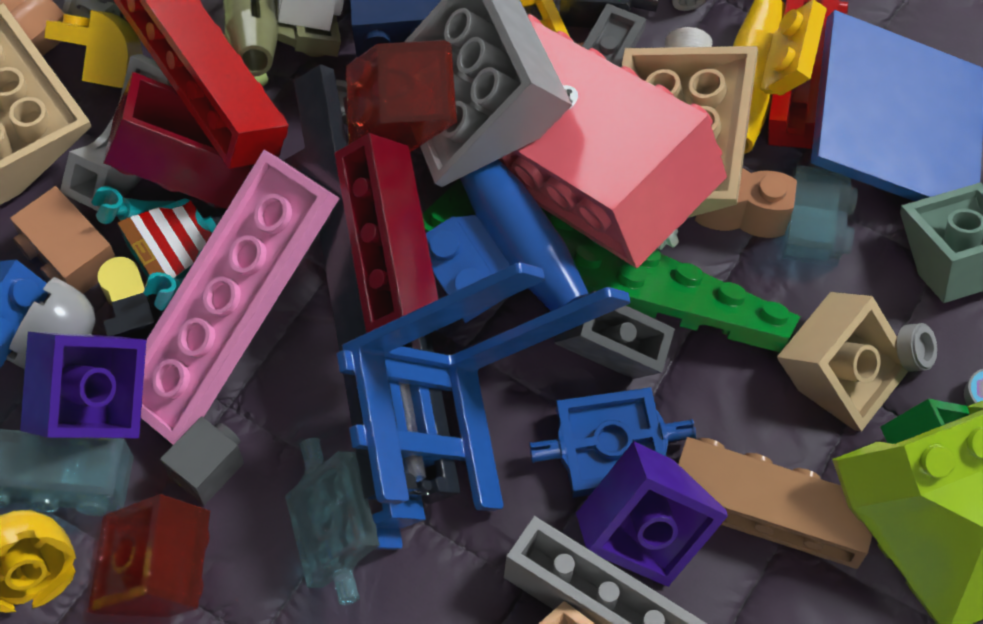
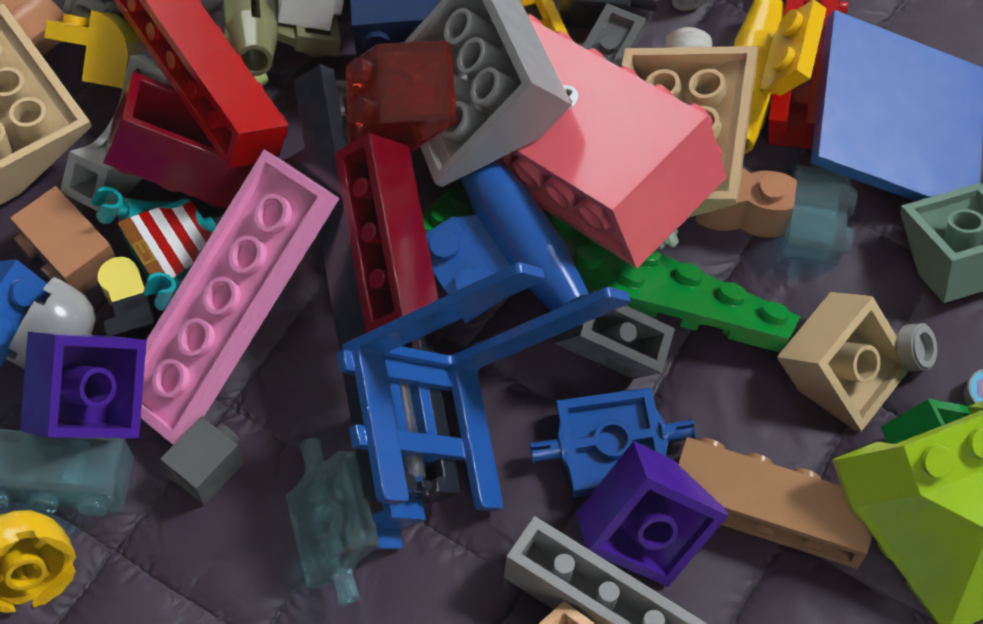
clear red slope [88,494,210,617] -> none

